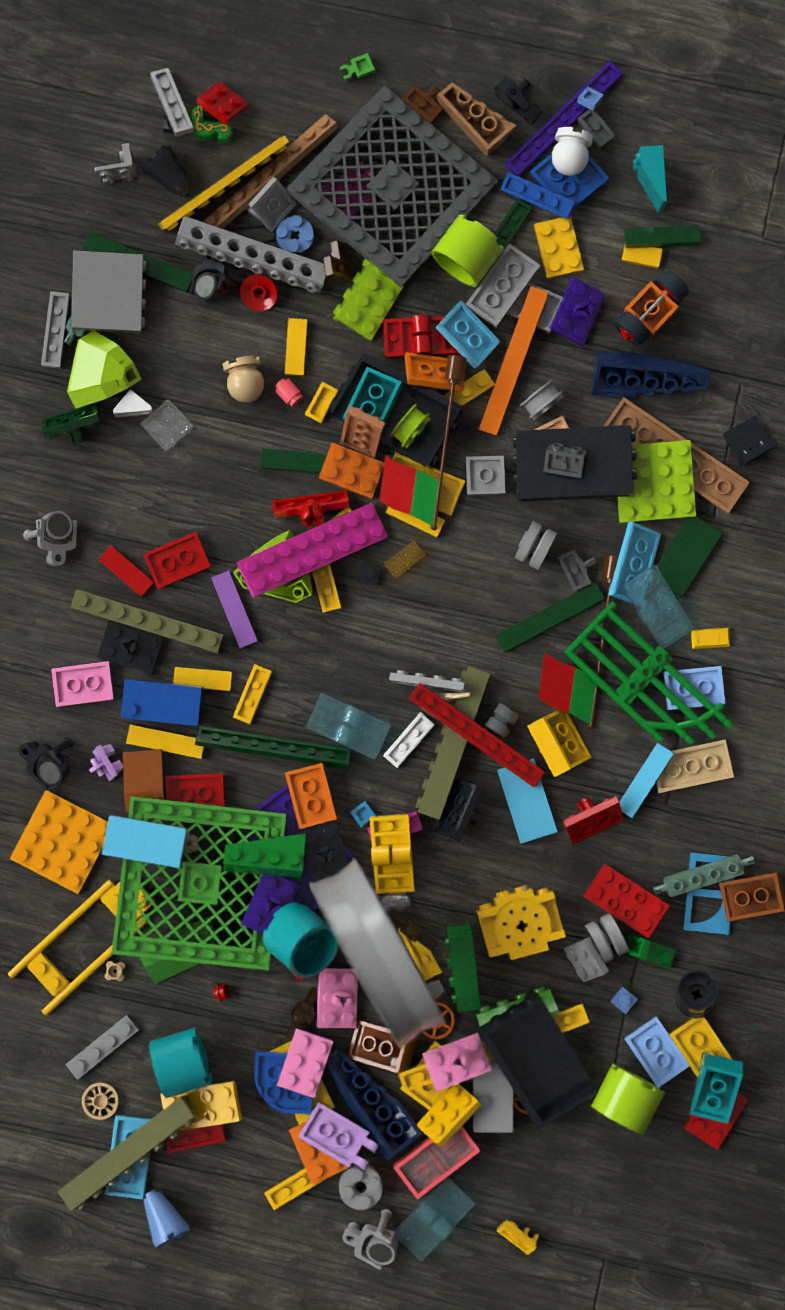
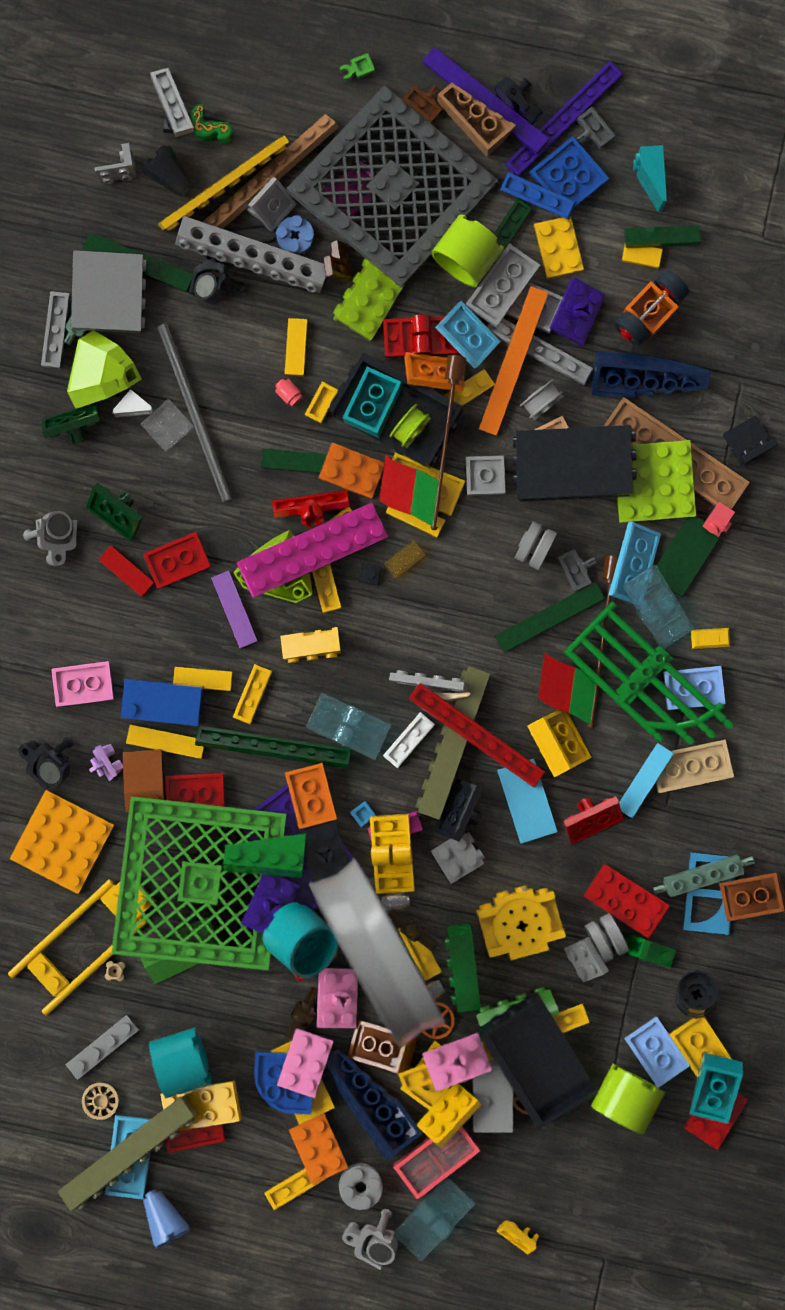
olive brick [70,589,225,655] -> none
black plate [97,621,164,675] -> none
medium azure tile [102,815,187,868] -> none
dark tan plate [183,834,199,853] -> none
red plate [196,81,249,125] -> none
red plate [213,983,229,1002] -> none
tan tile [222,356,264,403] -> none
red dish [240,274,278,311] -> none
lavender tile [298,1102,378,1170] -> none
nougat plate [340,406,385,459] -> none
dark grey wheel [485,703,520,739] -> none
dark grey bracket [543,443,587,478] -> none
white tile [552,127,593,176] -> none
medium blue plate [577,87,604,111] -> none
medium blue plate [610,986,638,1014] -> none
none -> dark green plate [86,482,143,542]
none -> light grey axle [158,323,232,502]
none -> yellow wedge [281,627,341,663]
none -> dark purple tile [422,47,549,155]
none -> light grey plate [431,832,485,884]
none -> light grey tile [487,319,594,386]
none -> coral brick [702,502,735,537]

